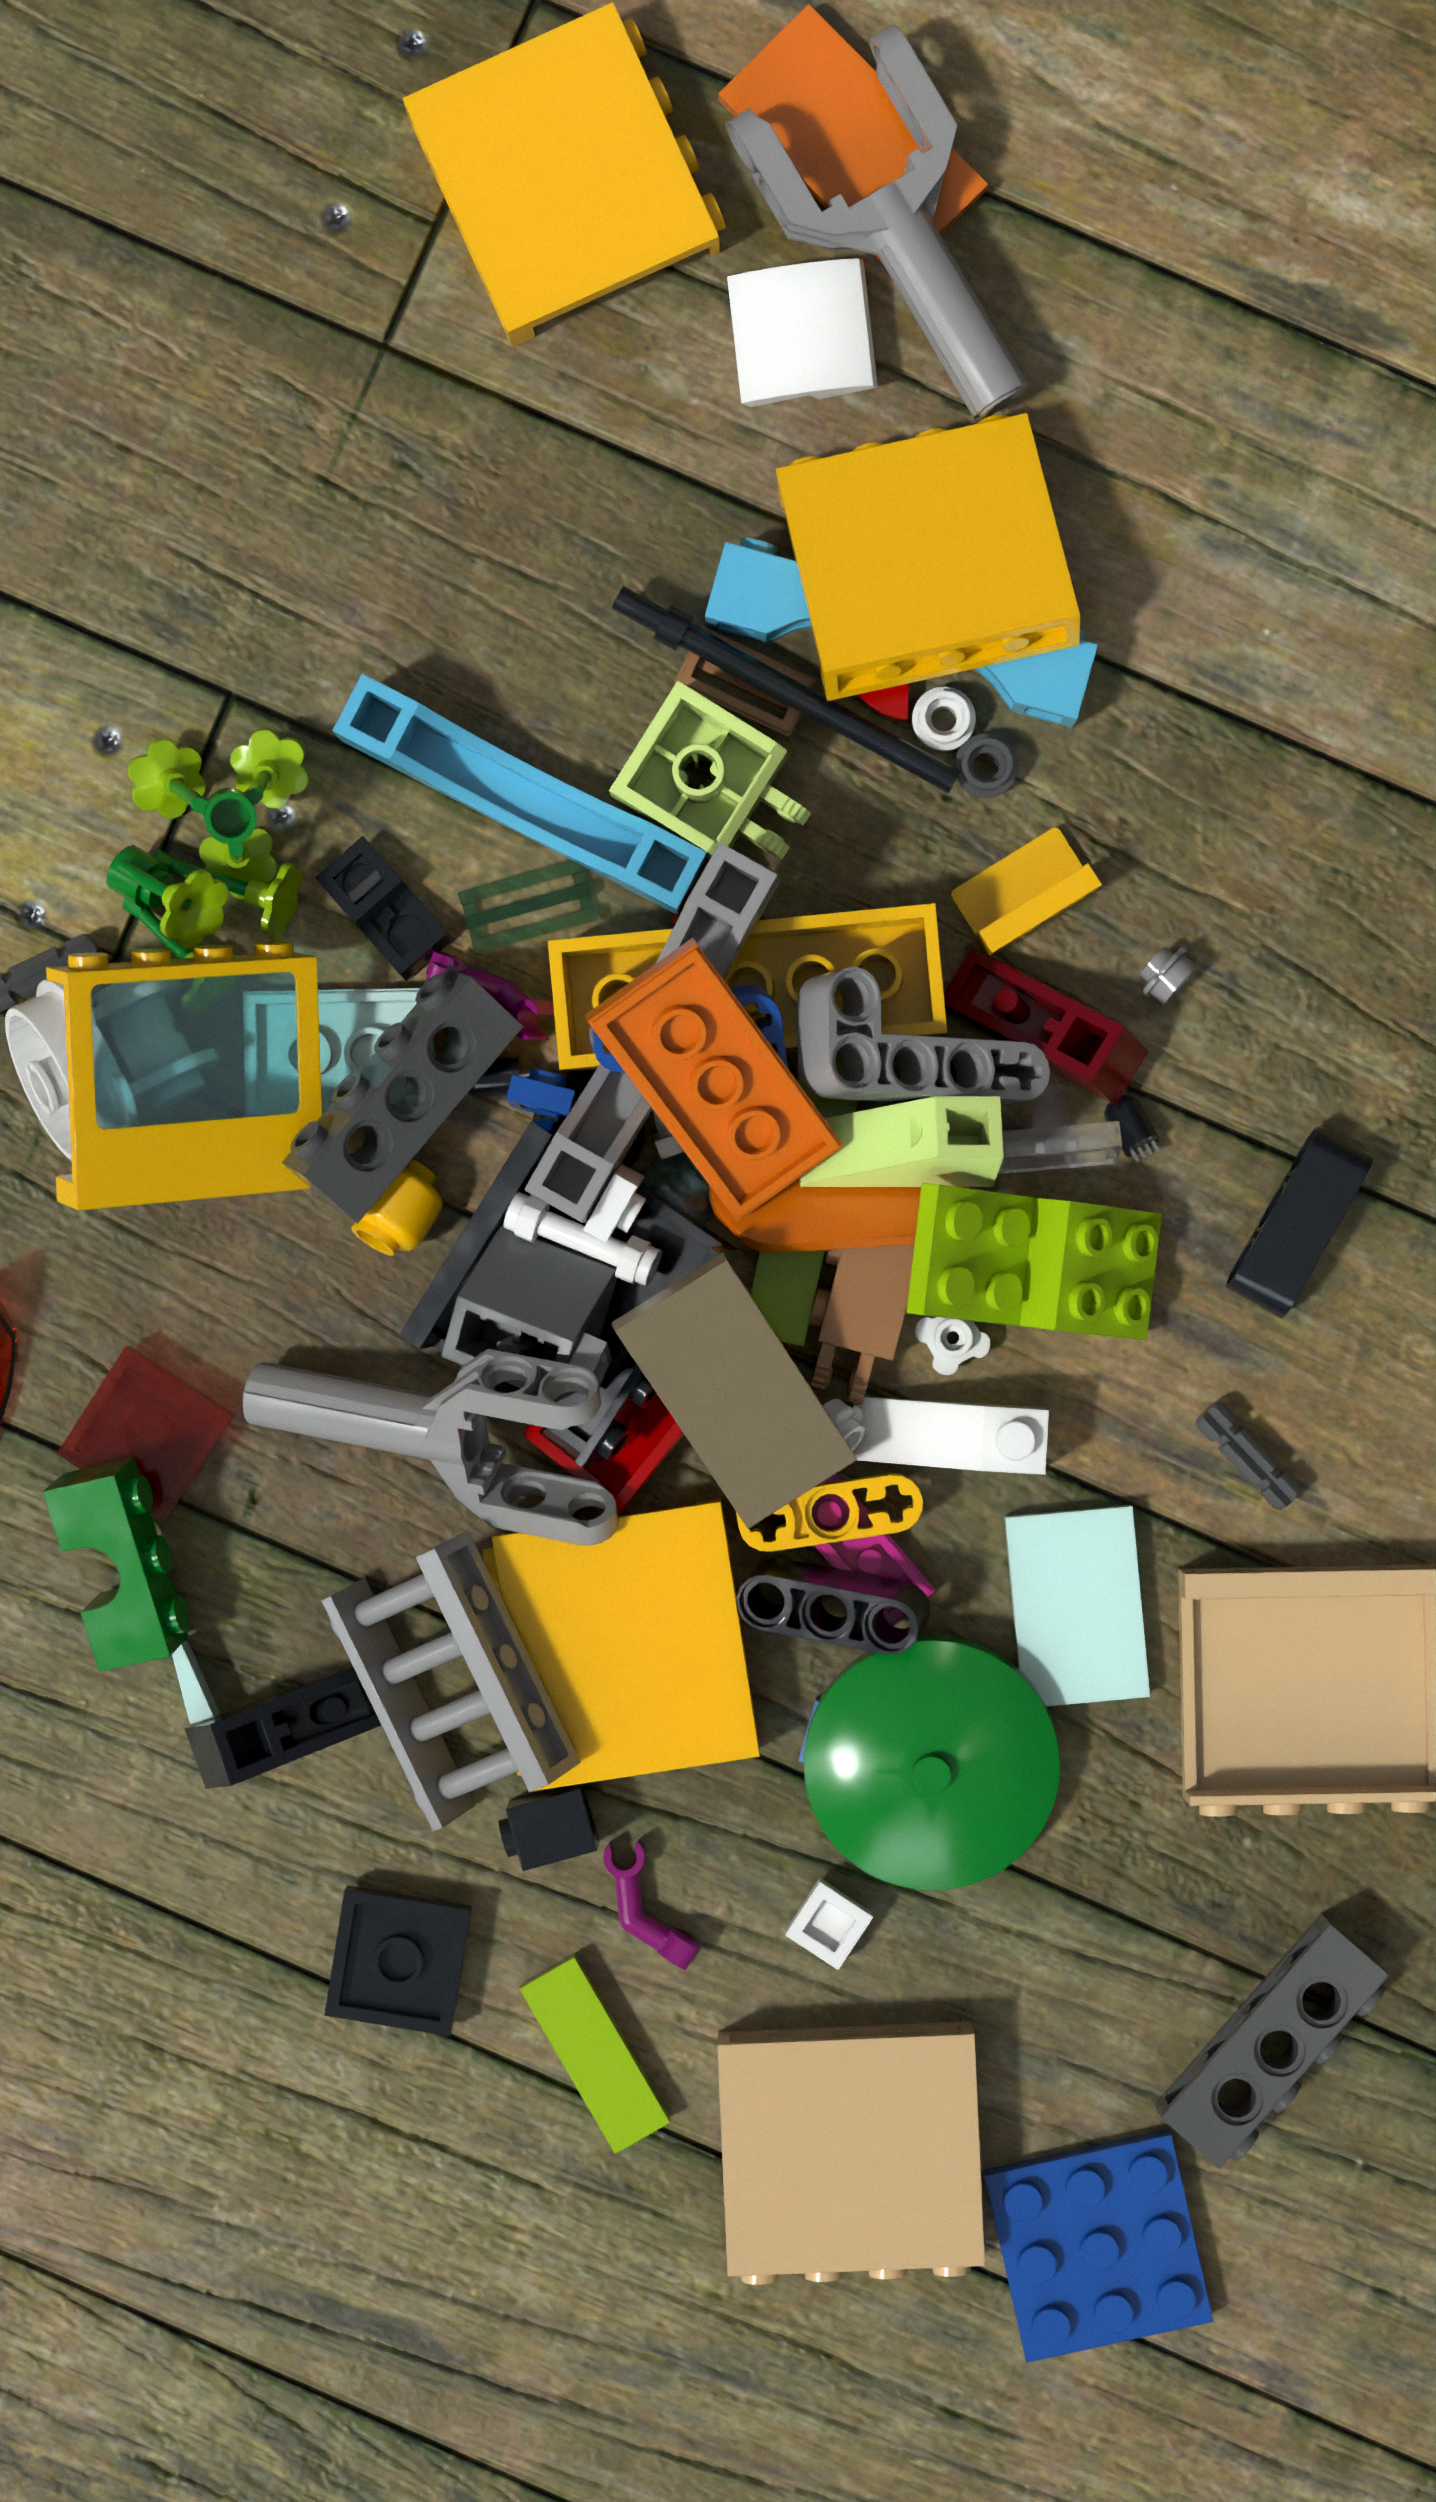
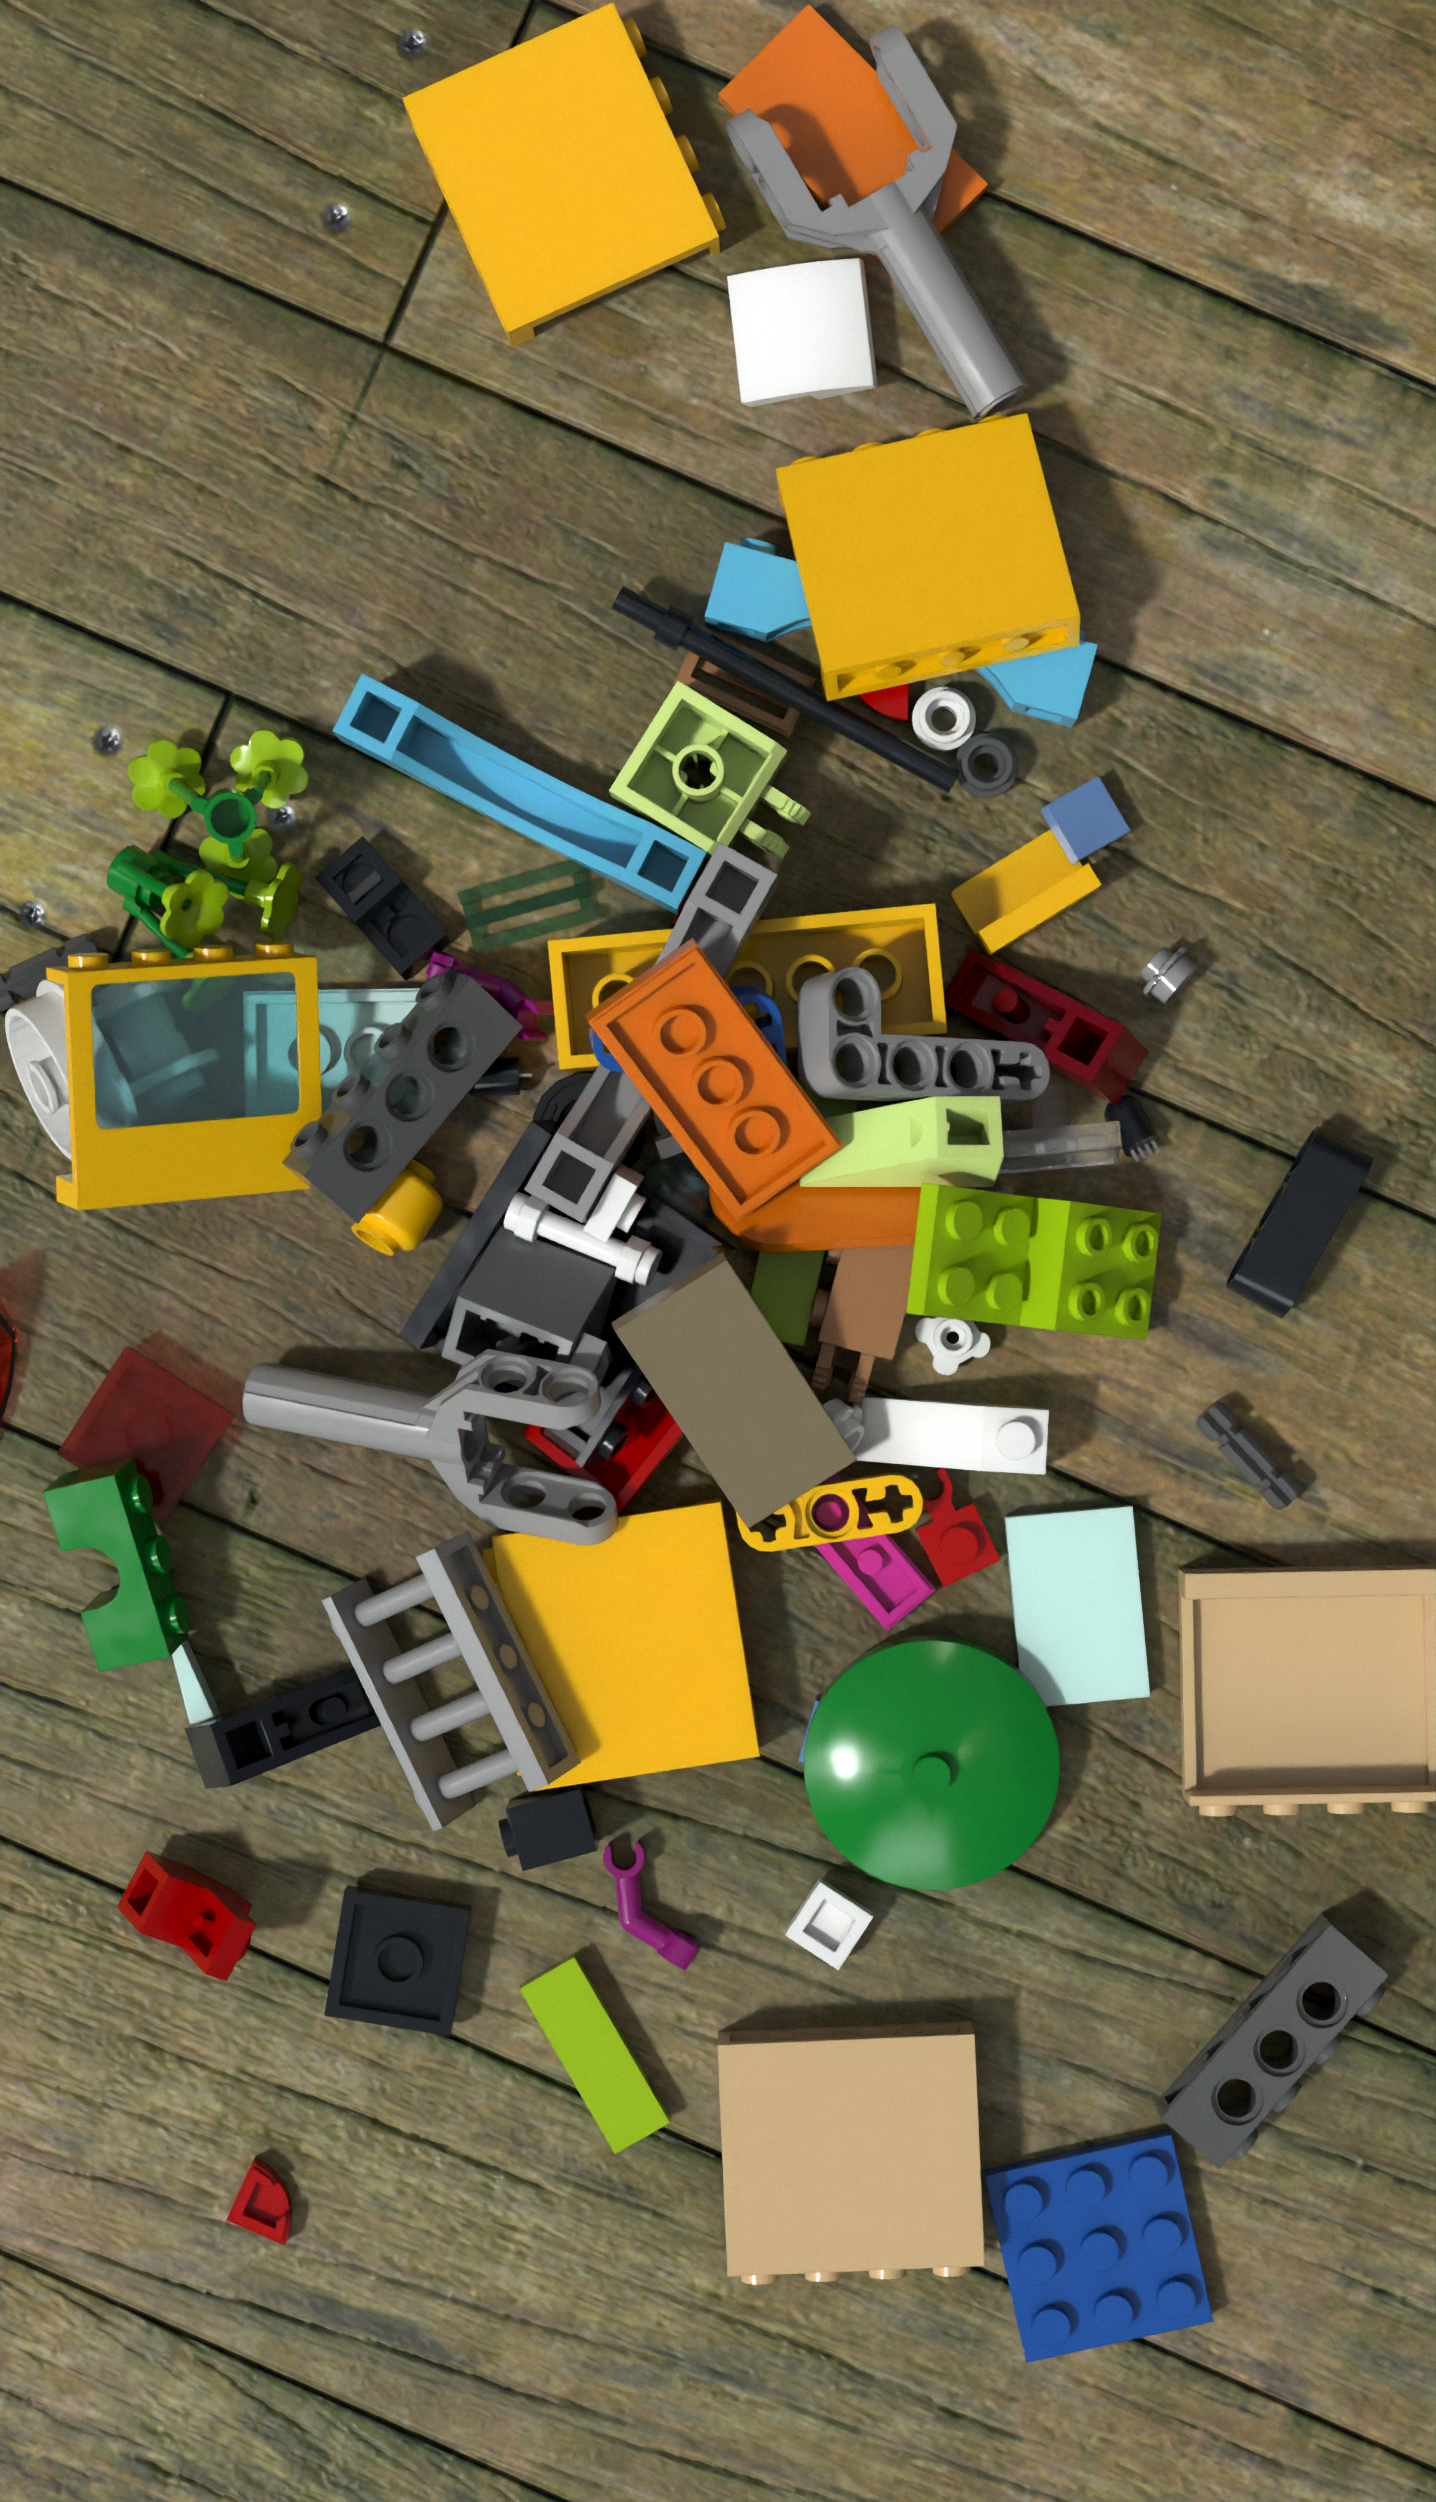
blue plate [506,1069,579,1121] -> none
black beam [736,1558,931,1655] -> none
none -> red brick [117,1851,256,1982]
none -> red tile [227,2157,293,2246]
none -> red plate [911,1467,1001,1588]
none -> medium blue tile [1040,776,1131,865]

